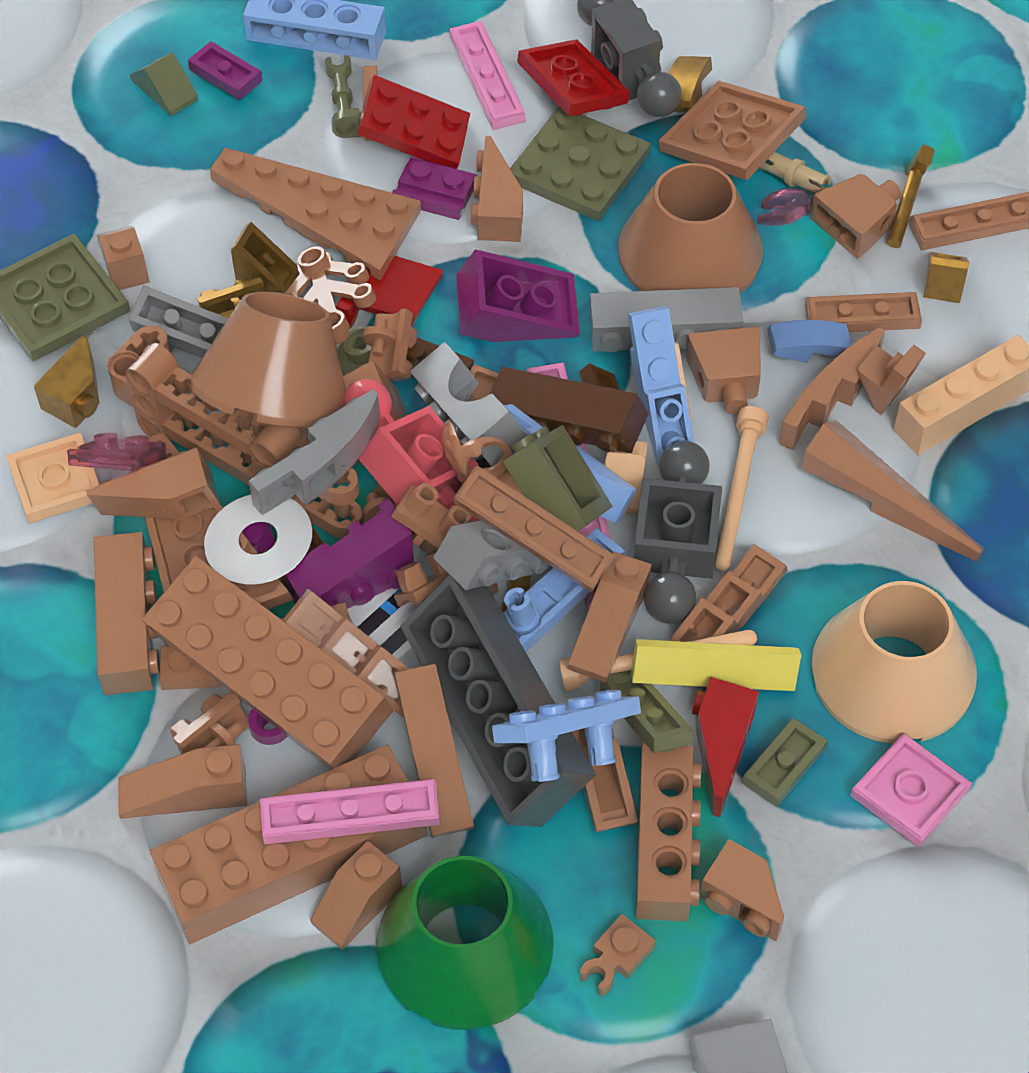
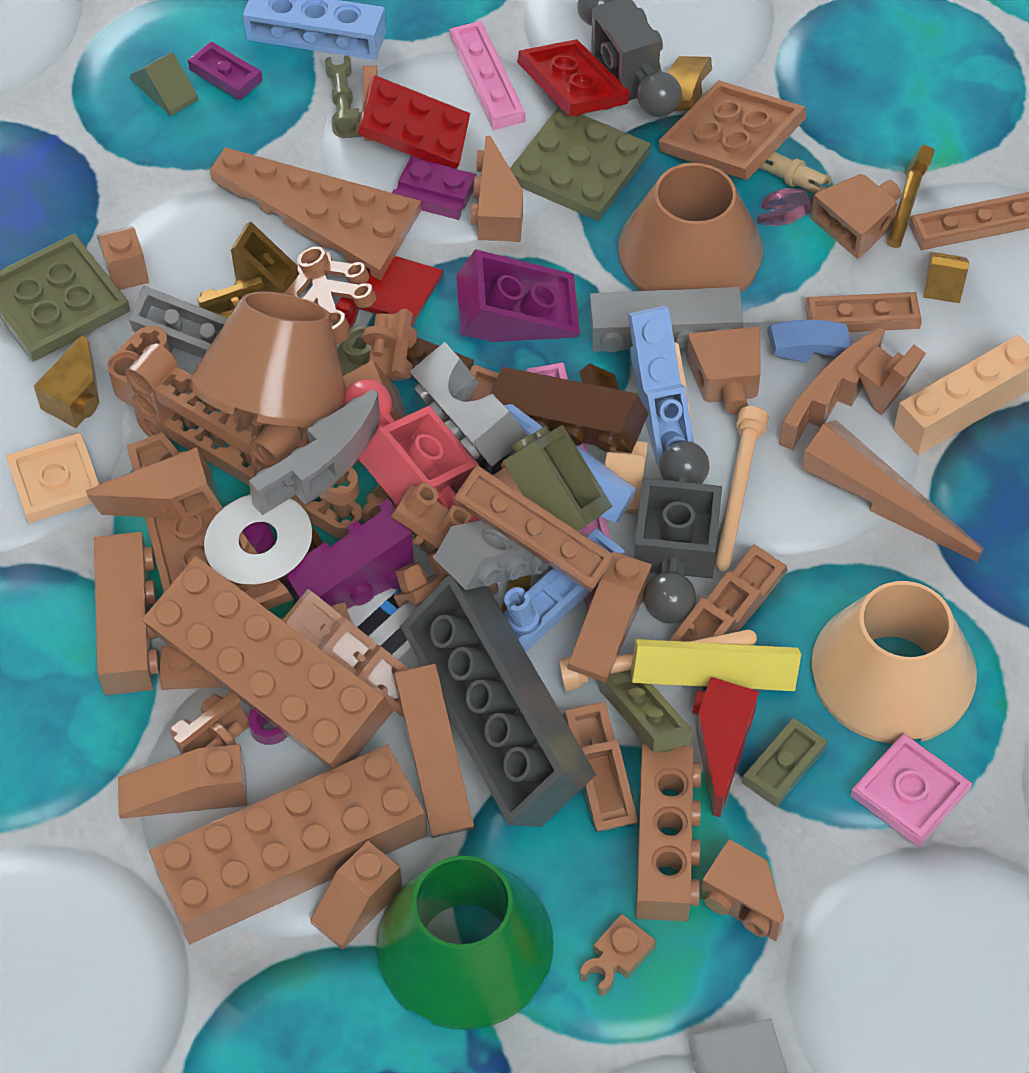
clear pink plate [67,433,167,471] -> none
bright pink tile [260,779,440,845] -> none
nougat piece [442,420,512,485] -> none
light blue plate [492,690,641,782] -> none

